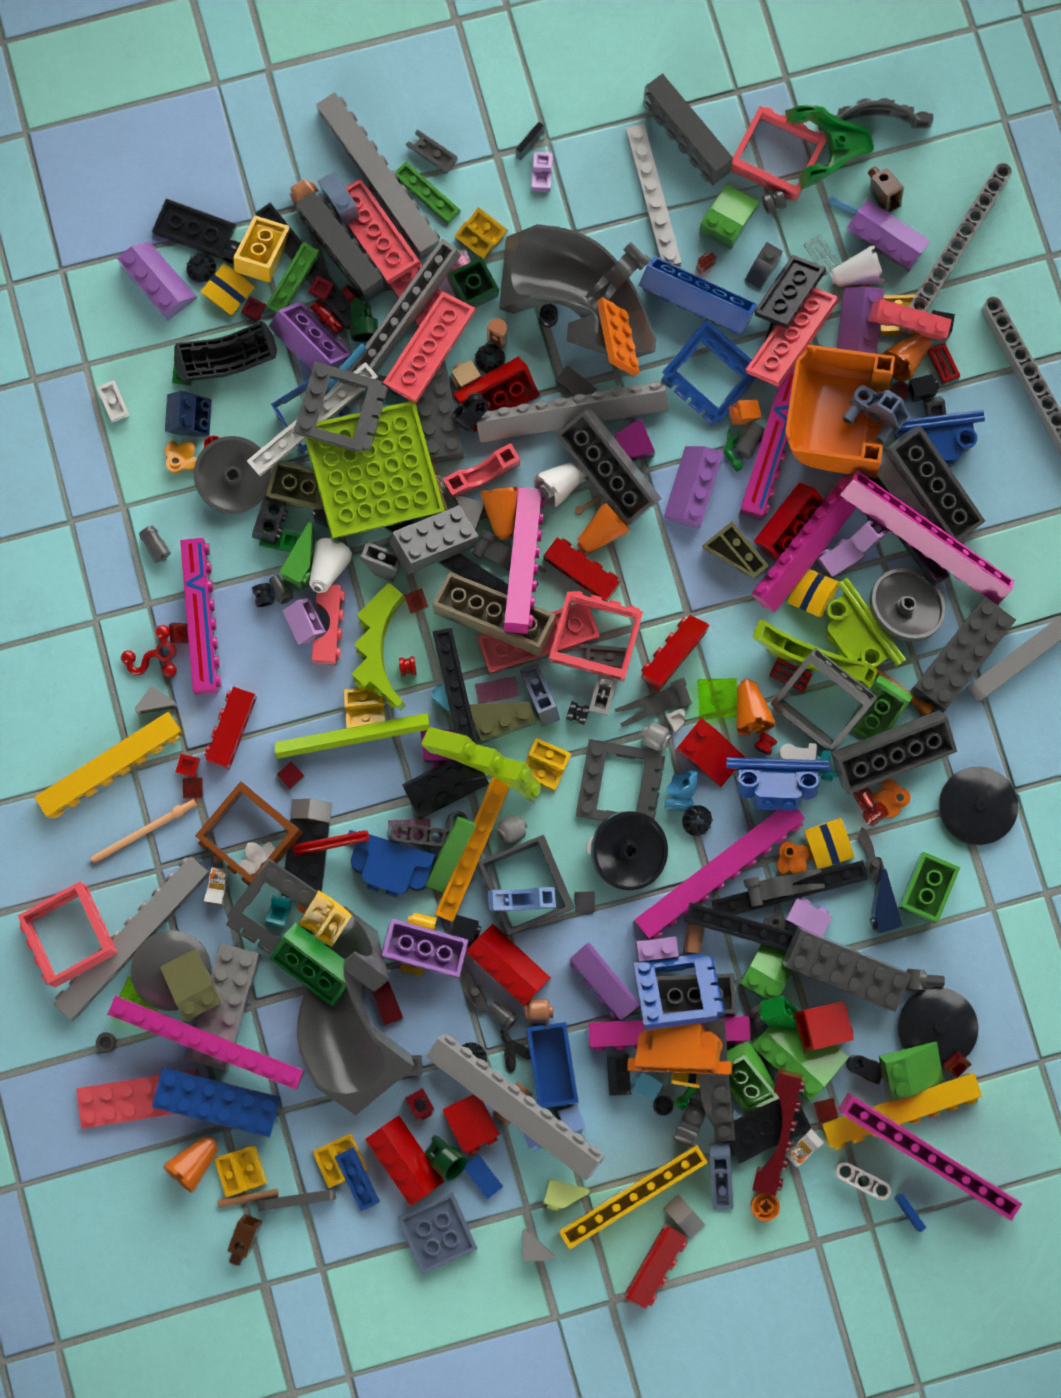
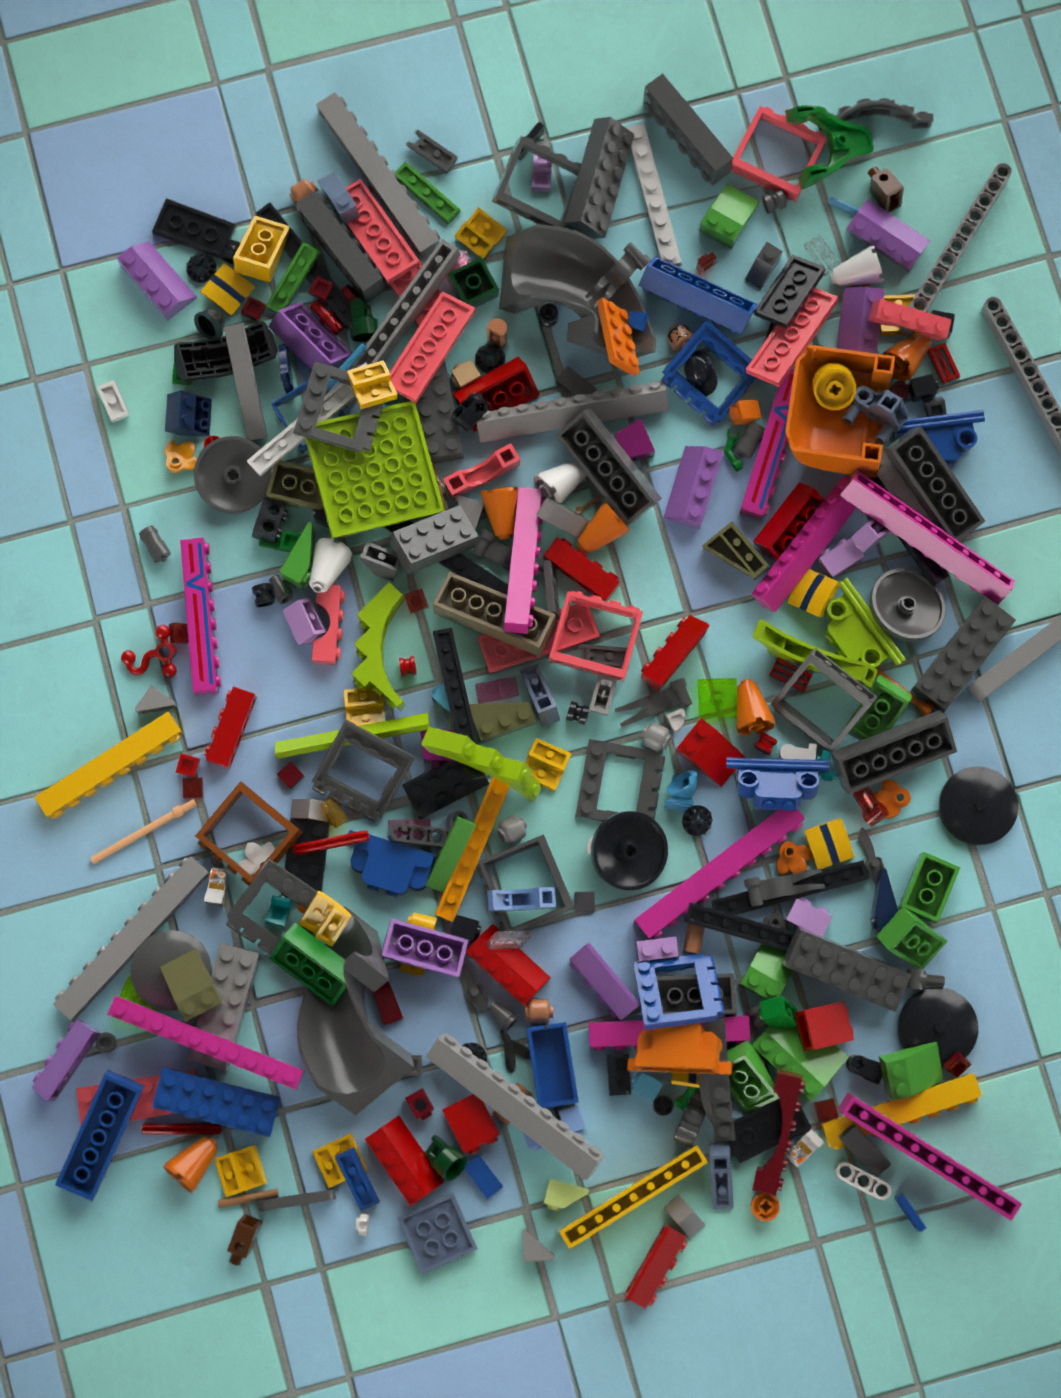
coral window [18,881,118,988] -> none
none -> medium lavender slope [32,1019,101,1101]
none -> blue brick [55,1070,145,1201]
none -> red axle [142,1123,222,1135]
none -> black piece [194,309,225,339]
none -> light grey tile [224,323,268,440]
none -> dark blue tile [278,344,294,400]
none -> dark grey hinge [312,719,415,822]
none -> clear yellow cone [321,798,348,828]
none -> yellow slope [347,360,397,409]
none -> white plate [355,1213,370,1236]
none -> clear tile [487,931,531,949]
none -> dark grey window [491,136,581,228]
none -> light grey beam [536,498,589,537]
none -> dark grey tile [543,560,560,620]
none -> dark grey brick [564,117,635,239]
none -> blue tile [629,311,649,333]
none -> nougat head [666,324,693,352]
none -> black piece [684,351,718,396]
none -> yellow wheel [812,363,856,410]
none -> dark grey tile [838,1123,891,1177]
none -> bright green slope [876,907,948,970]

